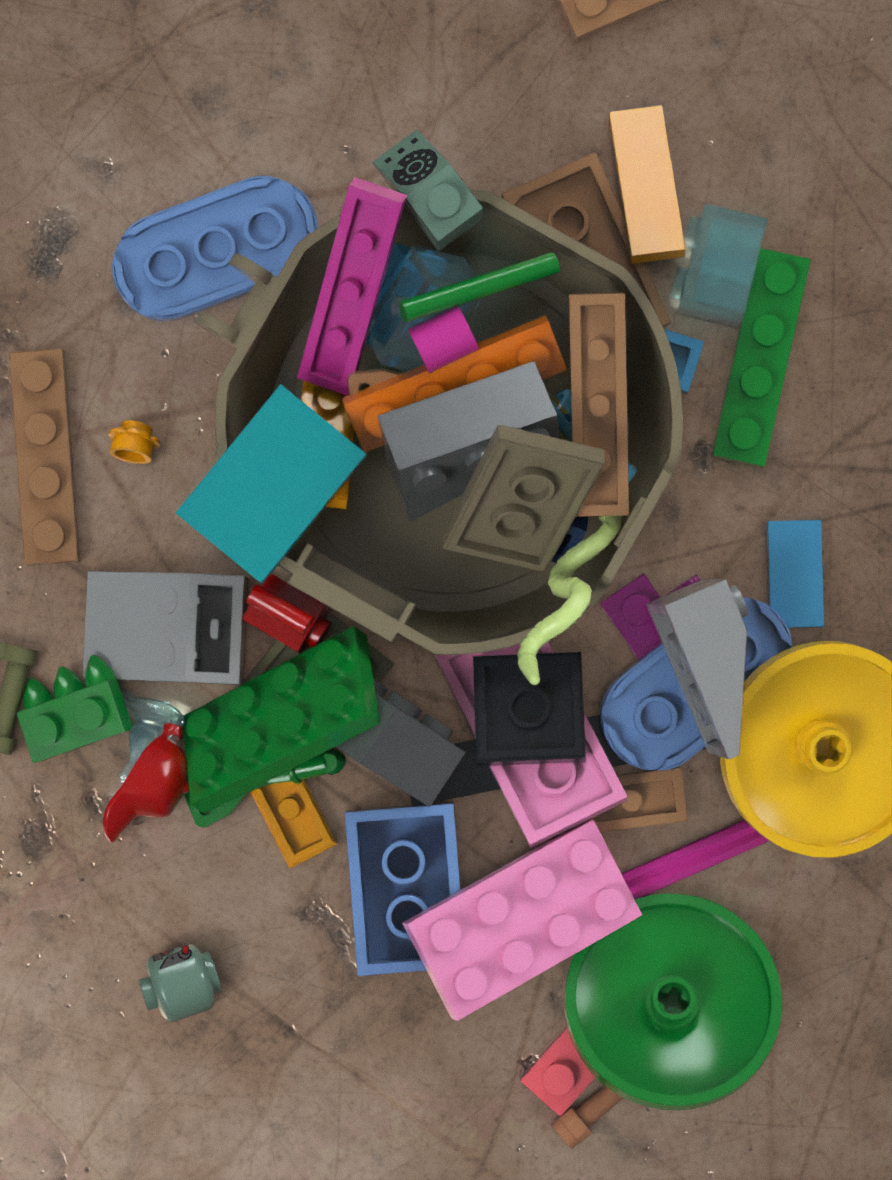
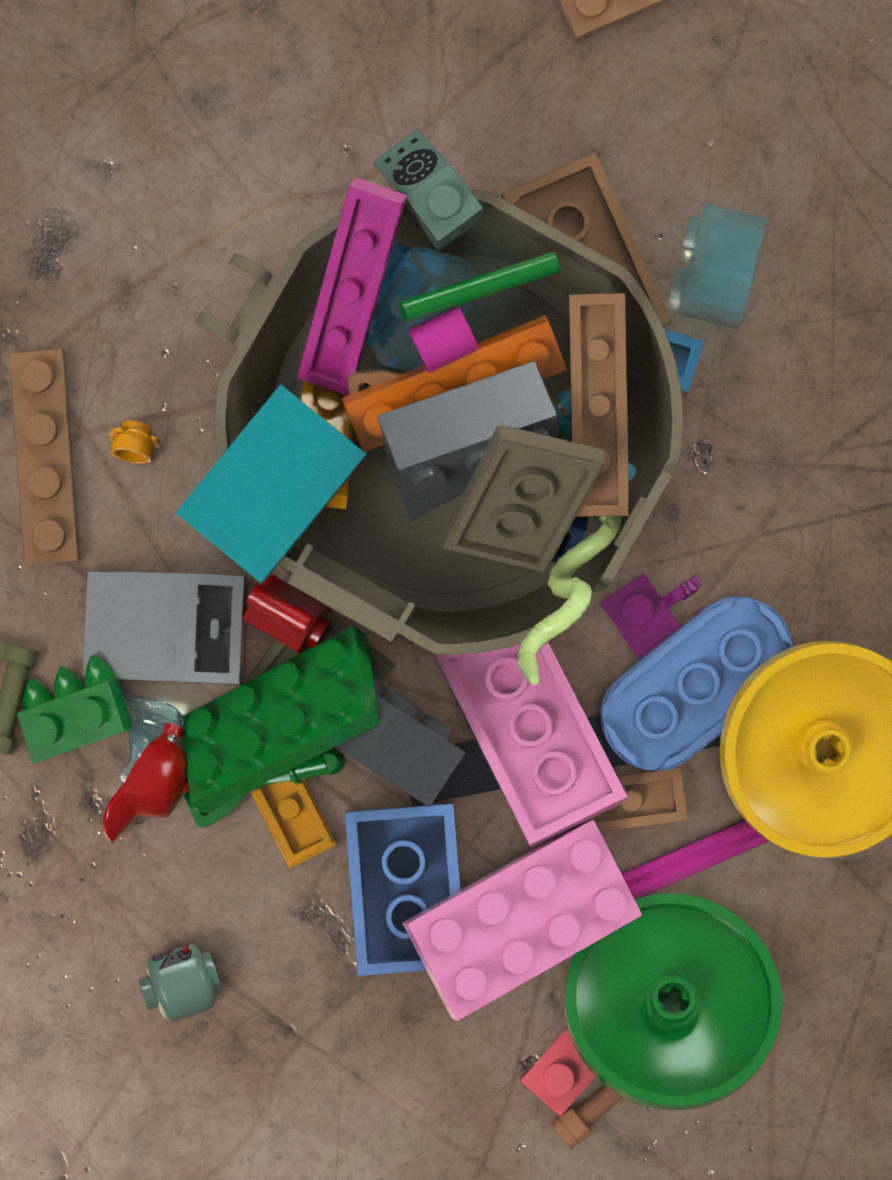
medium blue tile [112,176,318,321] -> none
black tile [473,652,586,766] -> none
light orange tile [609,105,685,264] -> none
light grey slope [646,579,748,759] -> none
green plate [711,248,811,468] -> none
dark azure tile [766,520,824,628] -> none

